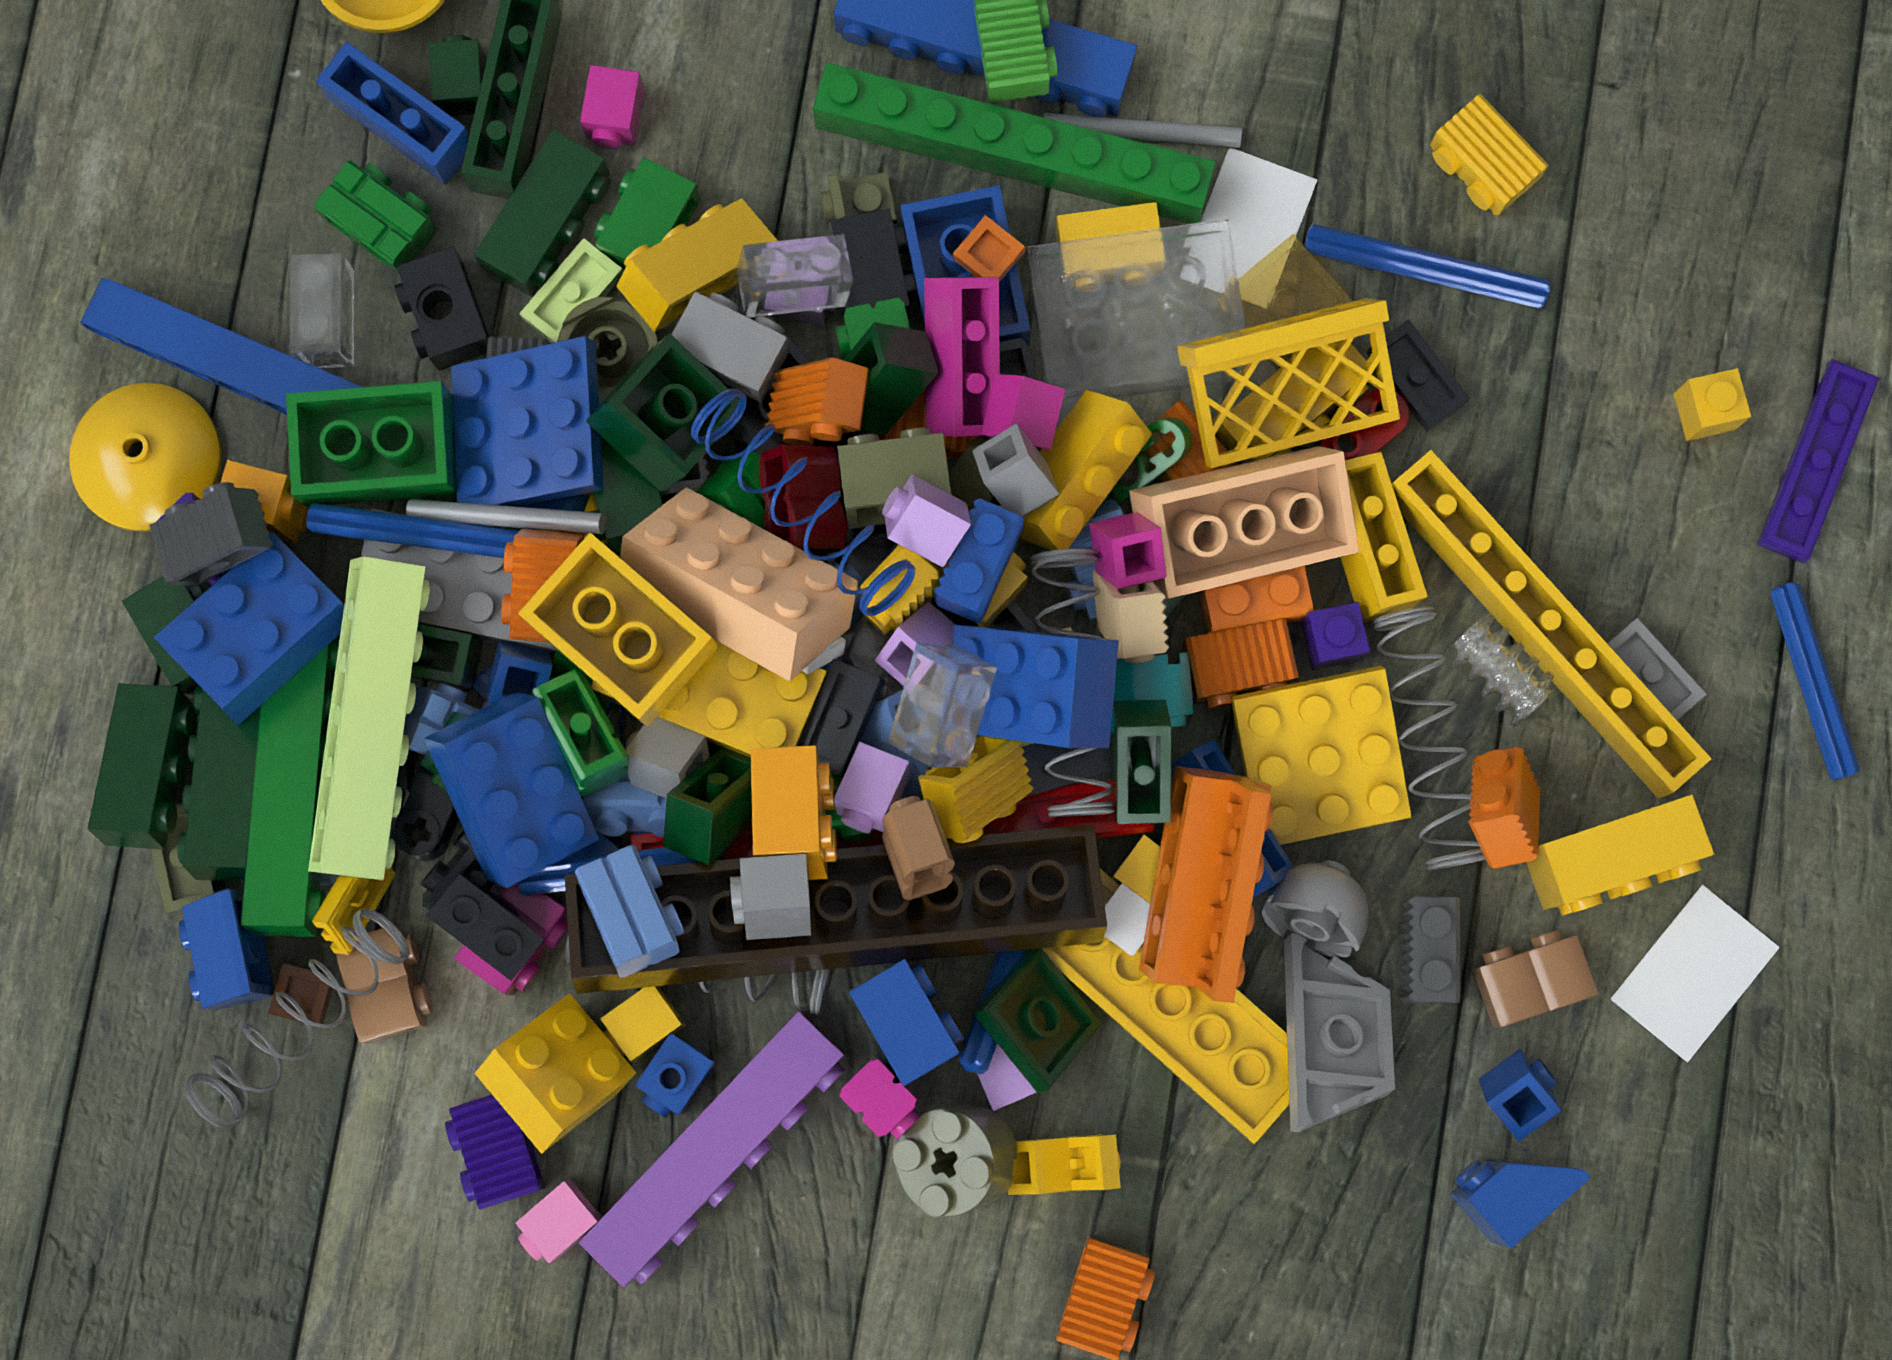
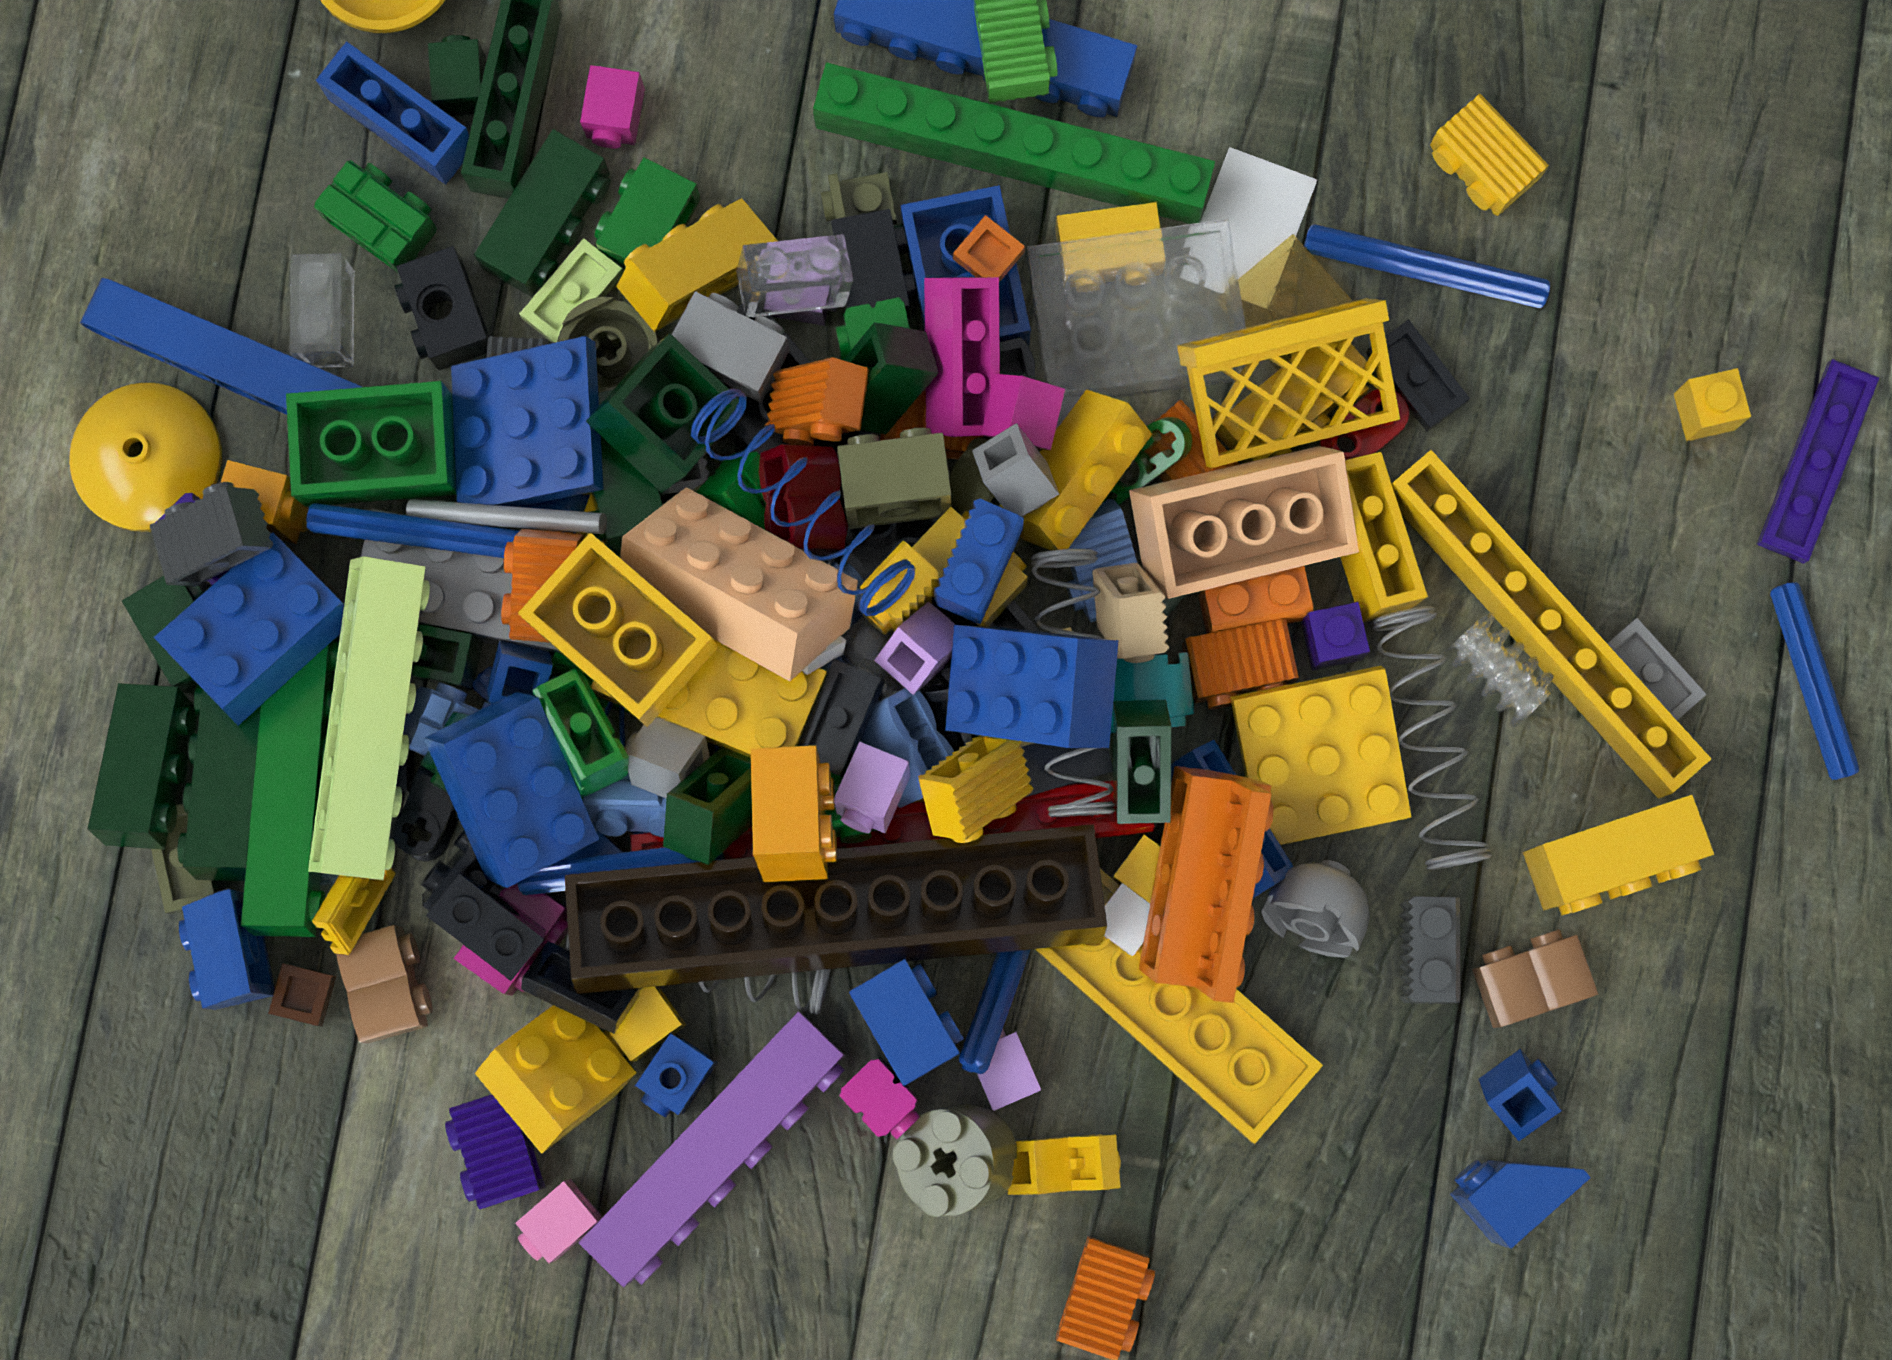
light grey piece [185,909,409,1129] -> none
medium blue brick [575,845,684,978] -> none
light grey brick [730,854,811,940] -> none
lavender brick [882,474,971,567] -> none
medium nougat brick [882,796,955,900] -> none
clear brick [888,642,997,767] -> none
dark green tile [973,948,1102,1093] -> none
light grey bar [1044,113,1242,148] -> none
dark pink brick [1089,512,1167,589] -> none
light grey wing [1284,933,1395,1132] -> none
orange brick [1468,747,1541,869] -> none
white sticker [1611,885,1780,1063] -> none
none -> black plate [521,941,640,1034]

